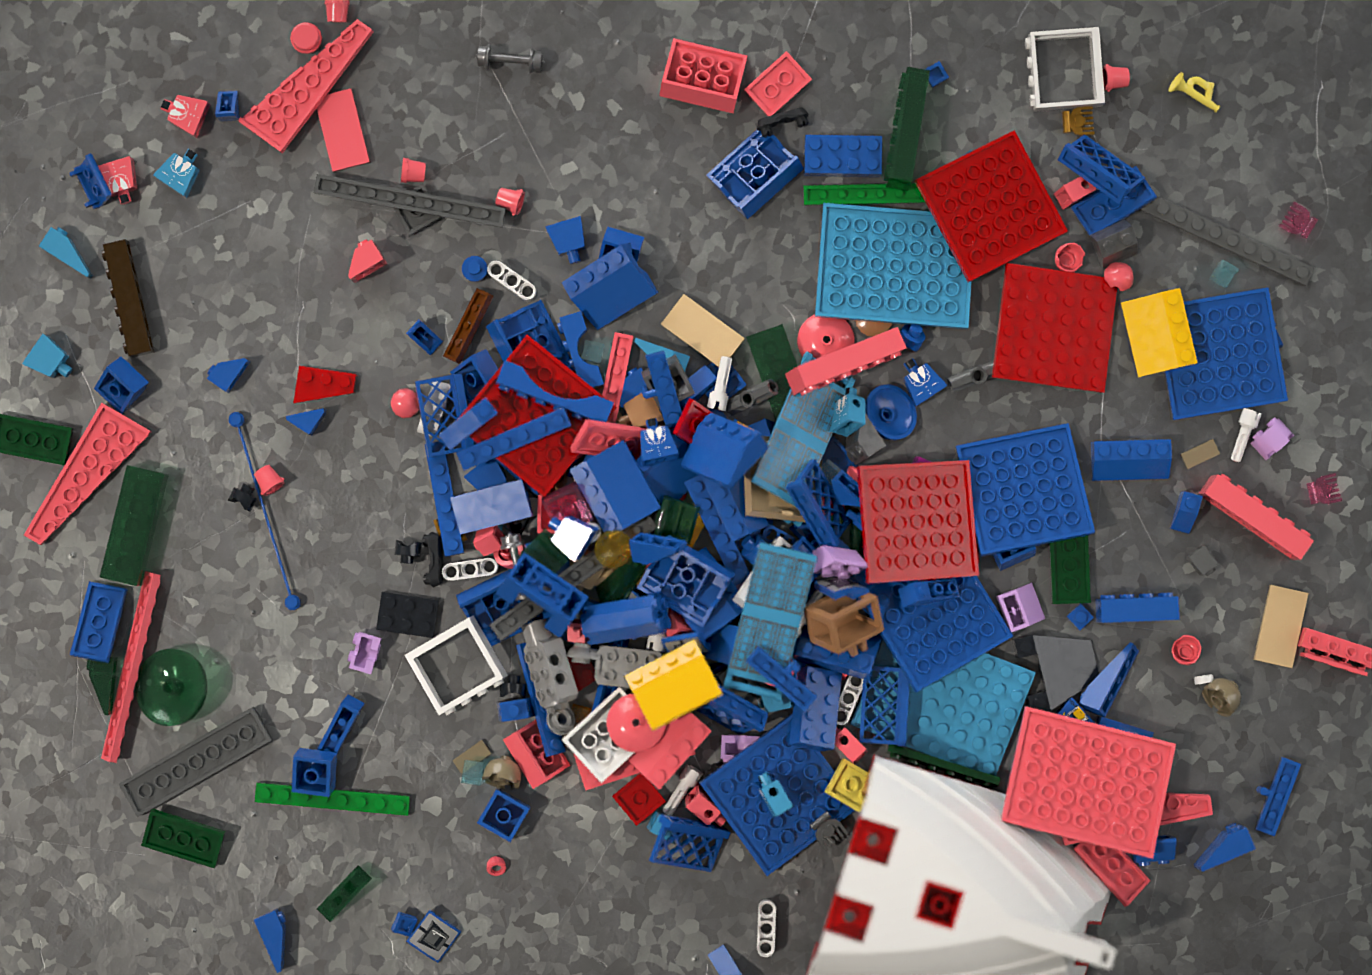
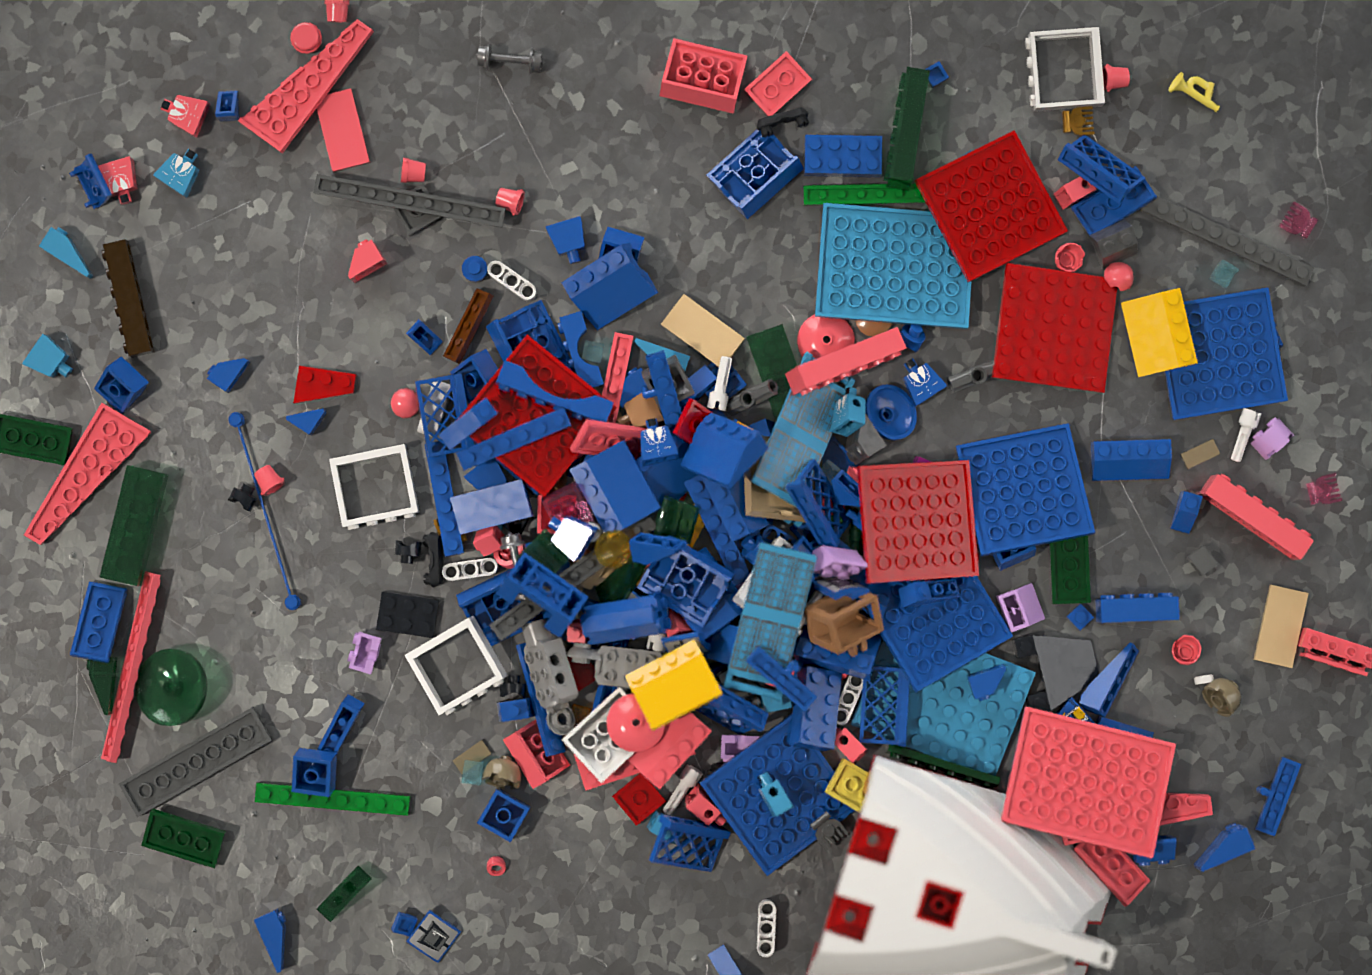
none -> white window [329,444,420,530]
none -> blue slope [966,664,1006,701]

